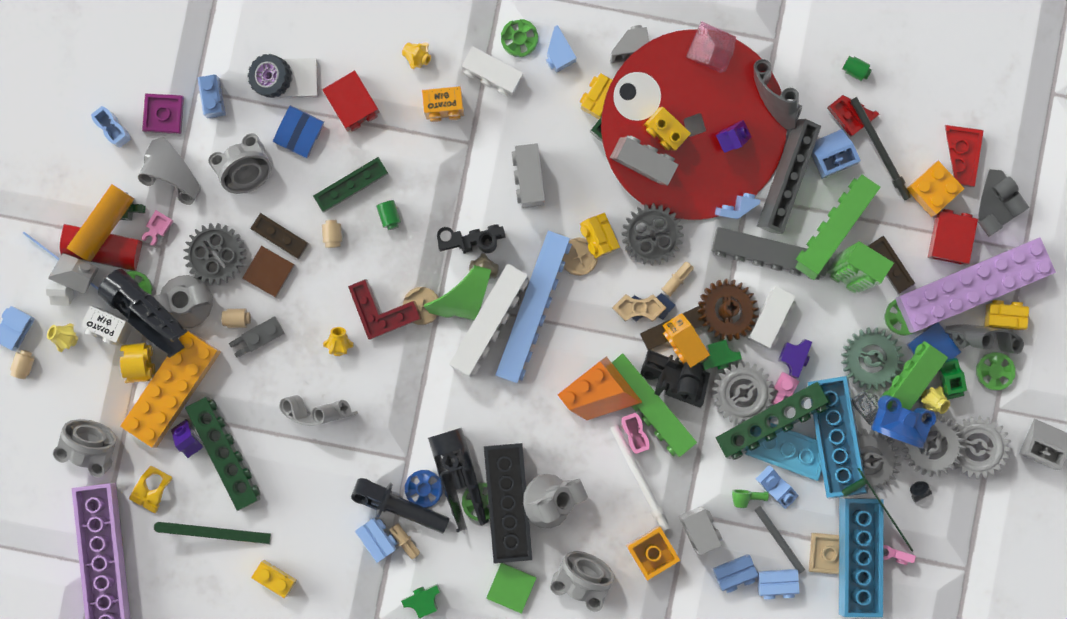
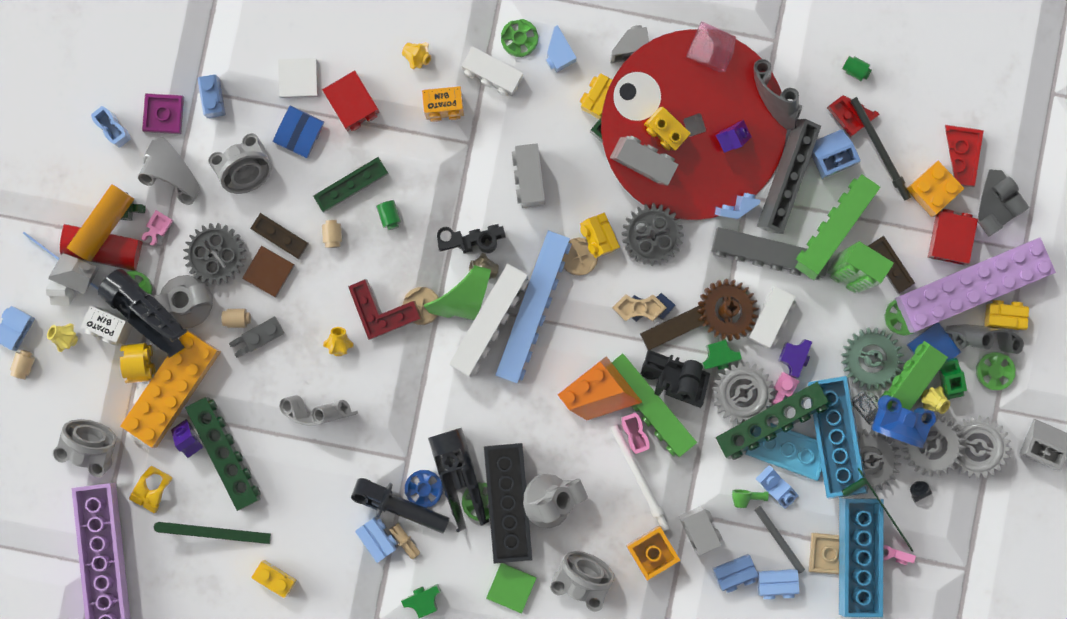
black wheel [248,54,292,98] -> none
tan axle [661,262,694,297] -> none
light orange brick [662,313,710,368] -> none

